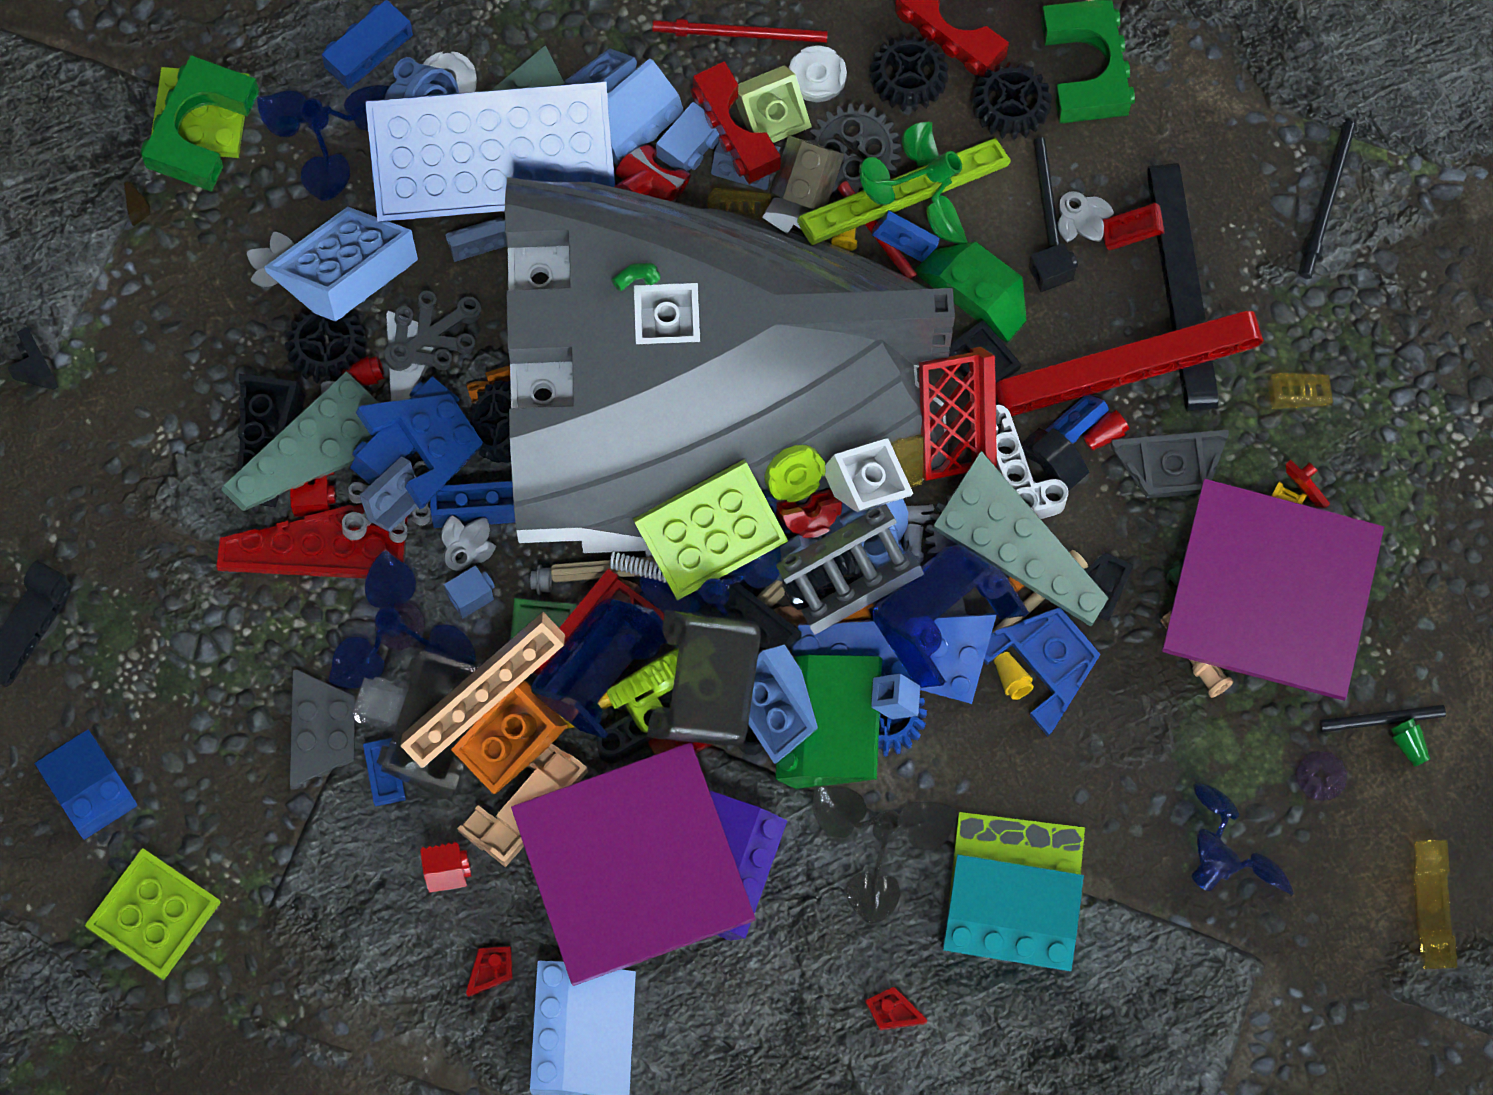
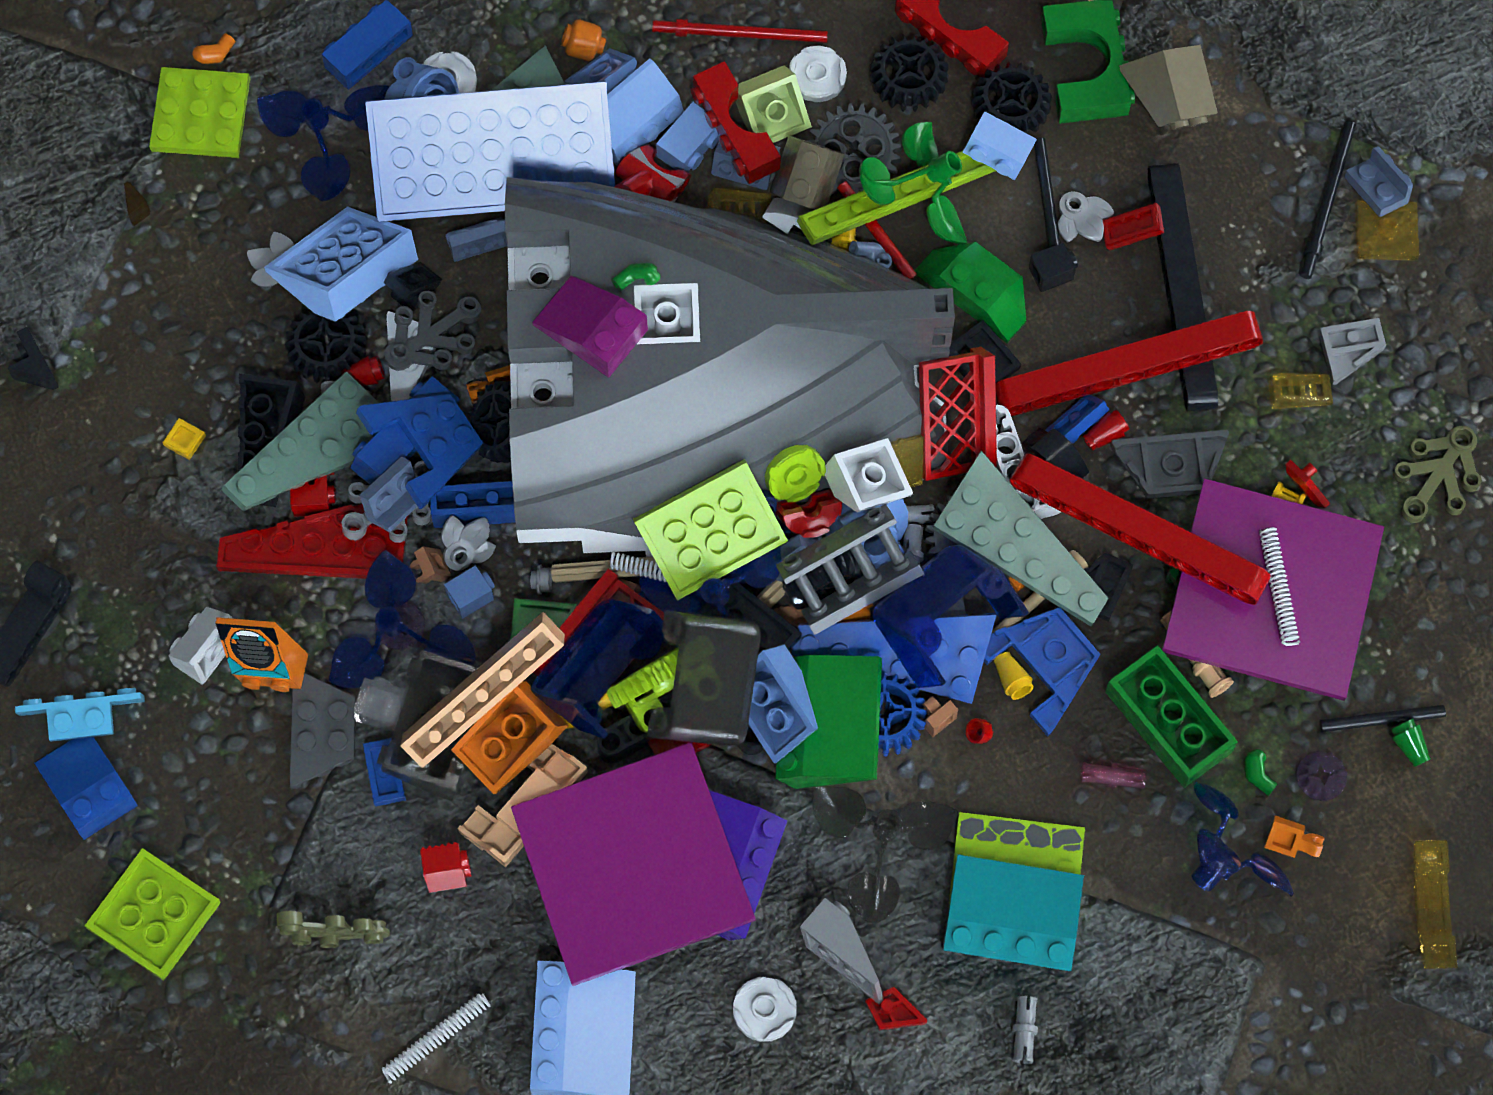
green arch [141,55,259,191] -> none
red piece [466,946,513,997] -> none
medium blue brick [871,674,920,720] -> none
blue plate [872,210,939,262] -> none
none -> medium azure bracket [15,688,145,742]
none -> yellow tile [162,418,206,460]
none -> white slope [168,607,233,685]
none -> orange arm [192,33,236,64]
none -> slope [215,617,308,692]
none -> olive plant [276,911,390,948]
none -> white piece [382,993,491,1084]
none -> black slope [383,262,443,311]
none -> nougat tile [410,546,451,584]
none -> magenta slope [532,275,648,378]
none -> orange head [561,19,606,62]
none -> white tile [733,977,796,1042]
none -> light grey slope [800,898,883,1005]
none -> sand blue arm [849,241,892,268]
none -> nougat tile [923,696,958,737]
none -> light blue brick [963,111,1037,180]
none -> red hinge [966,718,993,744]
none -> red beam [1009,453,1271,605]
none -> light grey pin [1012,996,1038,1064]
none -> clear pink pin [1080,762,1146,789]
none -> green brick [1105,645,1238,788]
none -> dark tan slope [1119,45,1218,130]
none -> green arm [1244,749,1278,796]
none -> white piece [1260,527,1300,646]
none -> orange plate [1264,816,1324,858]
none -> light grey wing [1319,318,1386,385]
none -> sand blue bracket [1344,146,1413,217]
none -> clear yellow plate [1356,200,1419,260]
none -> olive plant [1393,426,1482,523]

